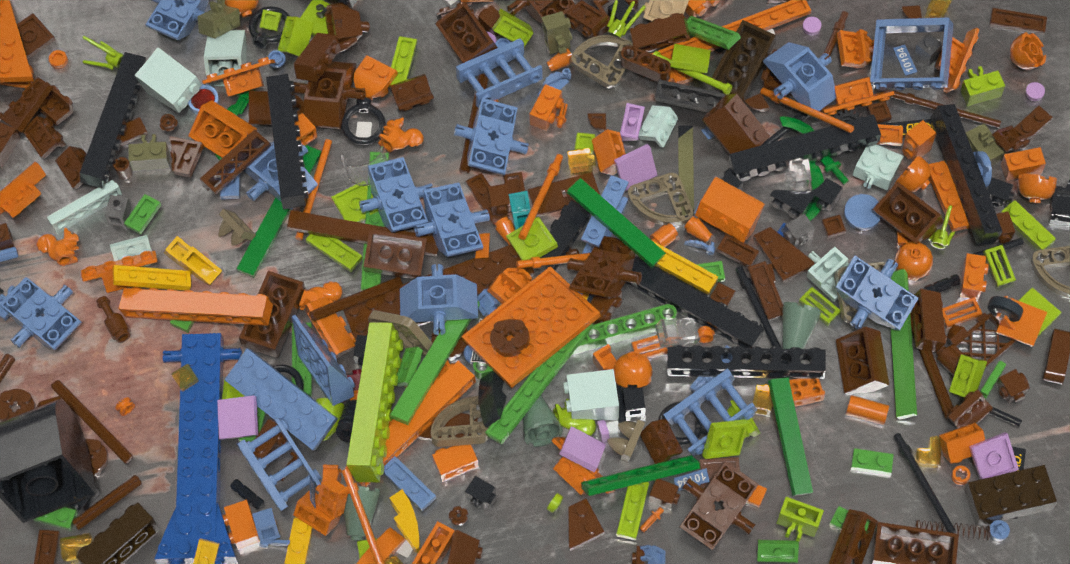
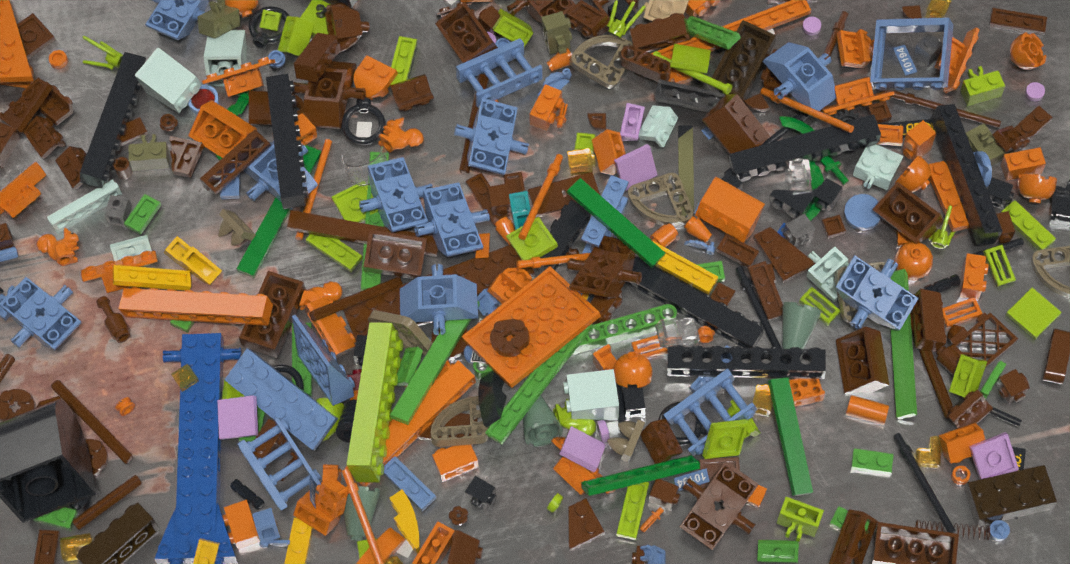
orange plate [987,296,1047,347] -> none

